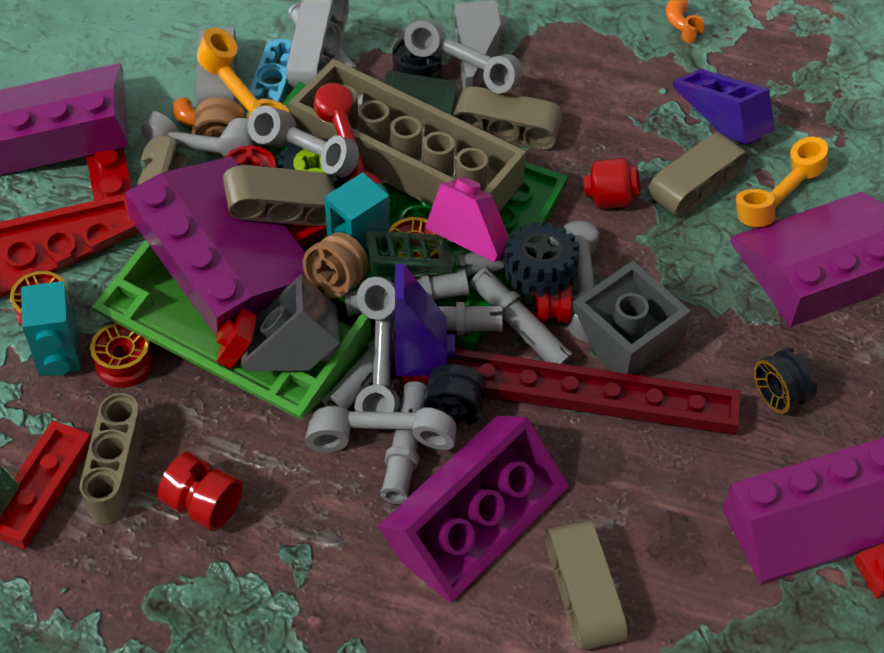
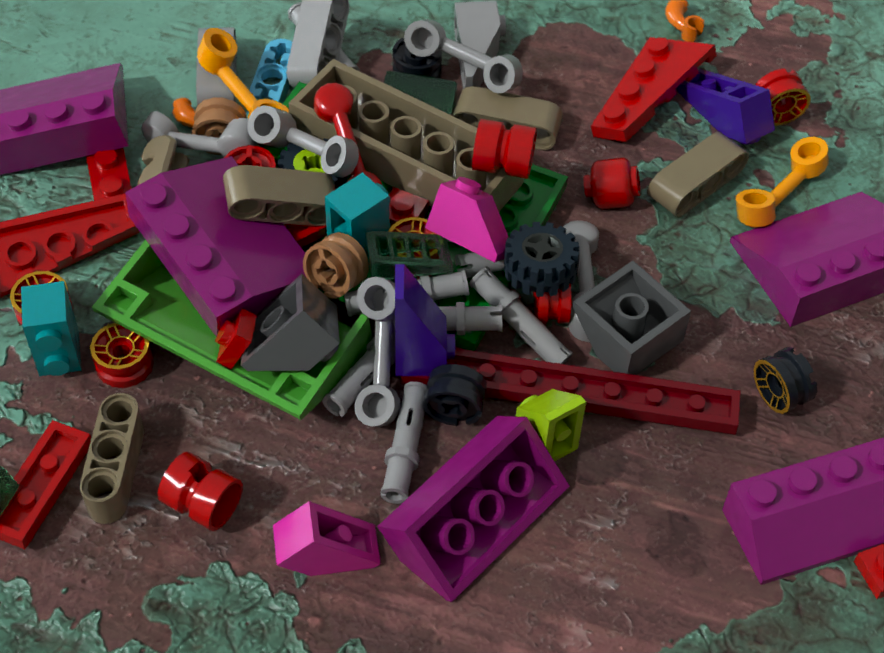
light grey piece [305,406,457,453] -> none
dark tan beam [545,520,627,651] -> none
none -> dark pink slope [273,501,381,576]
none -> red plate [389,187,429,226]
none -> red wheel [472,119,537,179]
none -> lime slope [516,389,586,462]
none -> red wing [591,37,717,142]
none -> red wheel [755,68,811,126]

